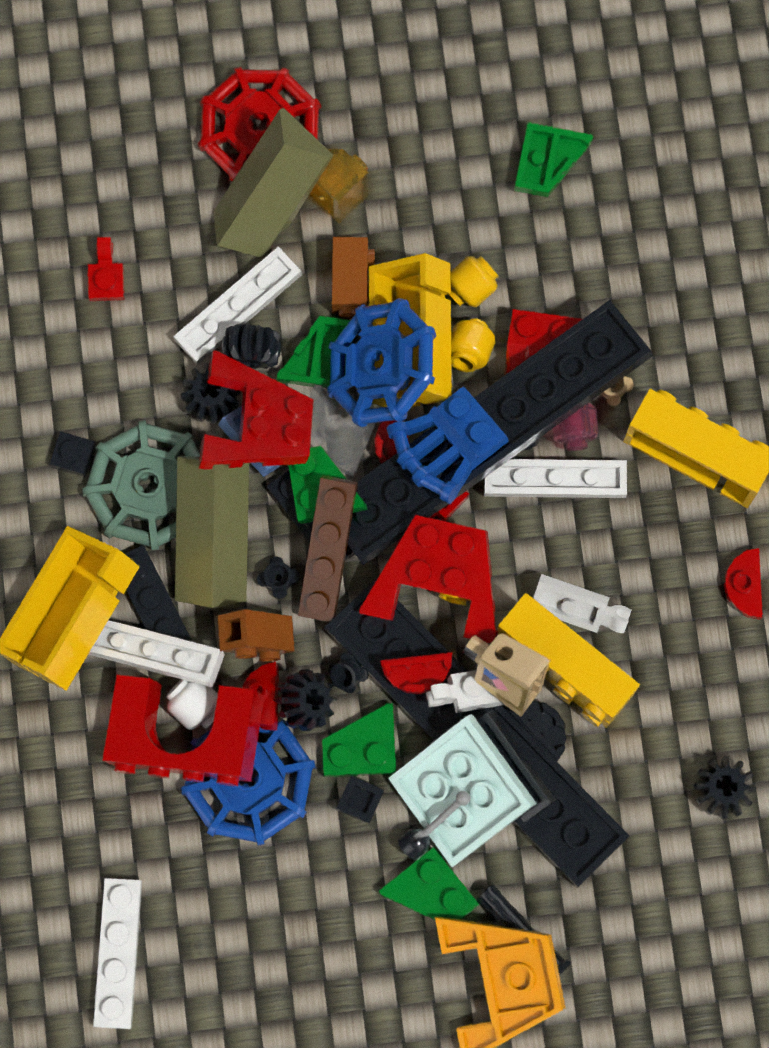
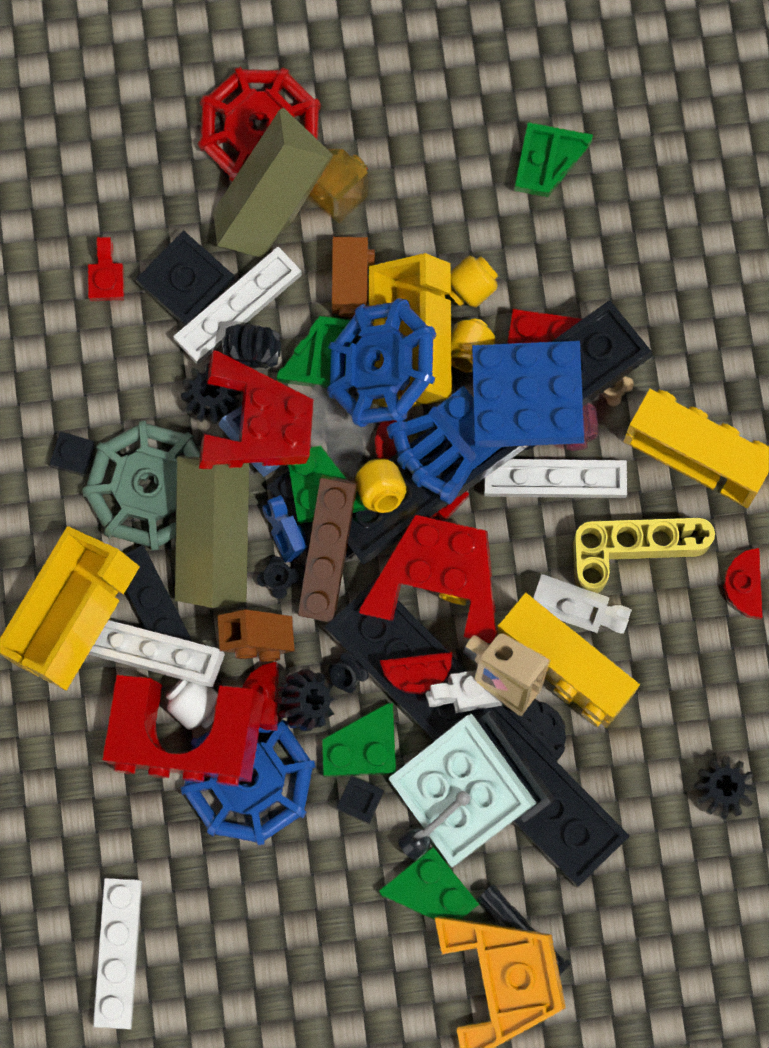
none -> black plate [136,230,235,326]
none -> blue plate [262,495,307,563]
none -> yellow head [354,459,407,513]
none -> blue plate [472,341,584,448]
none -> light yellow beam [573,518,715,593]

